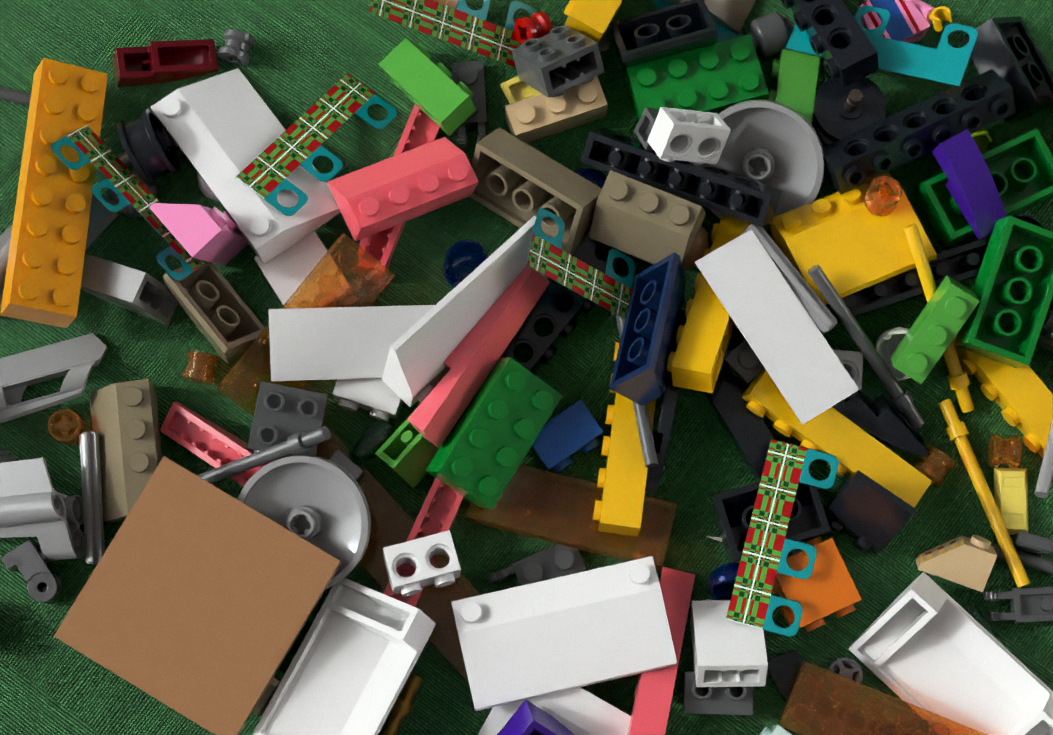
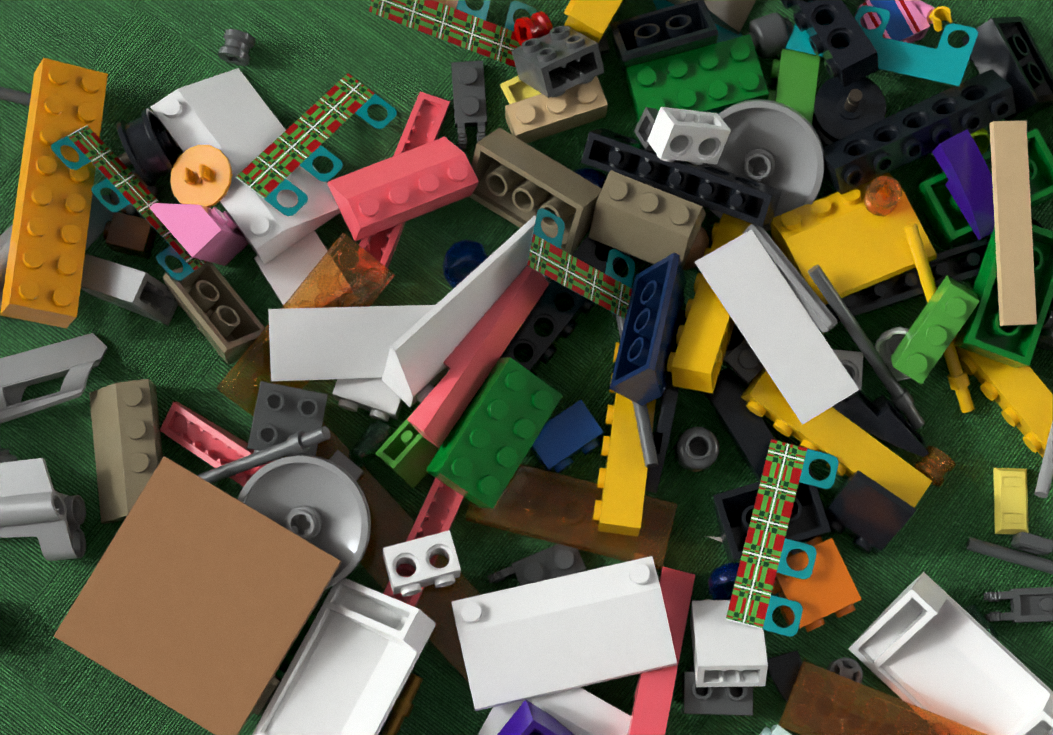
flat silver leg [0,539,63,603] -> none
clear orange wheel [48,409,87,445] -> none
light grey axle [79,431,105,564] -> none
dark red slope [113,39,218,88] -> none
clear orange wheel [182,351,220,385] -> none
bright green brick [378,38,477,136] -> none
tan slope [916,535,997,592] -> none
yellow bar [938,399,1030,588] -> none
clear orange wheel [987,434,1022,468] -> none
none -> reddish brown brick [103,212,157,259]
none -> light orange piece [170,145,232,208]
none -> dark grey head [675,427,719,472]
none -> tan tile [989,121,1037,326]

